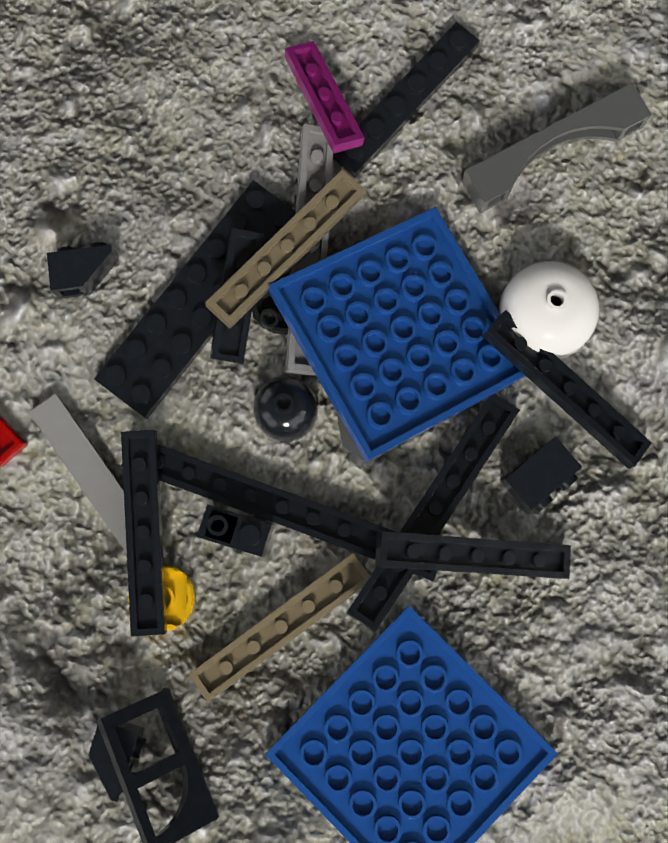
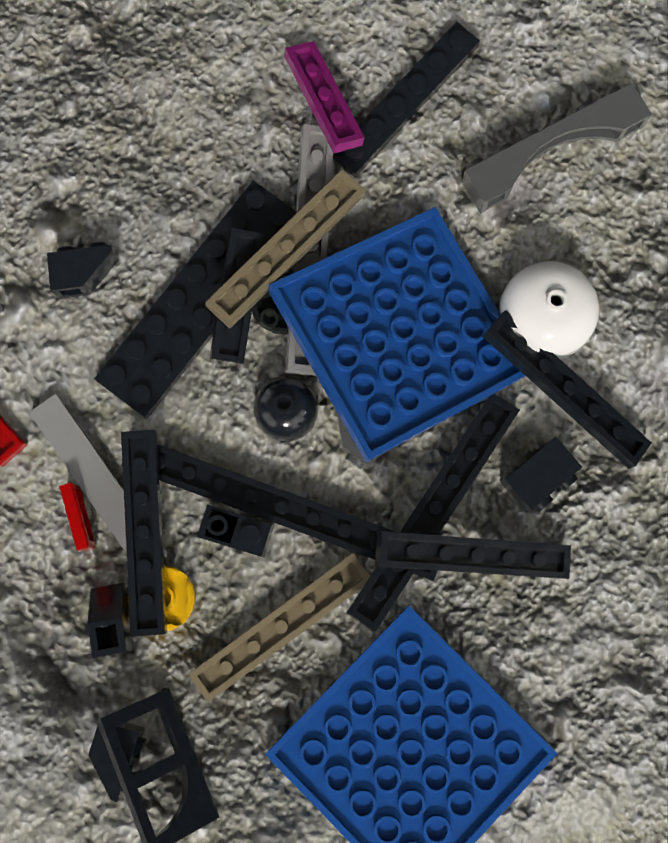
none -> red tile [59,483,96,552]
none -> black slope [87,582,135,658]

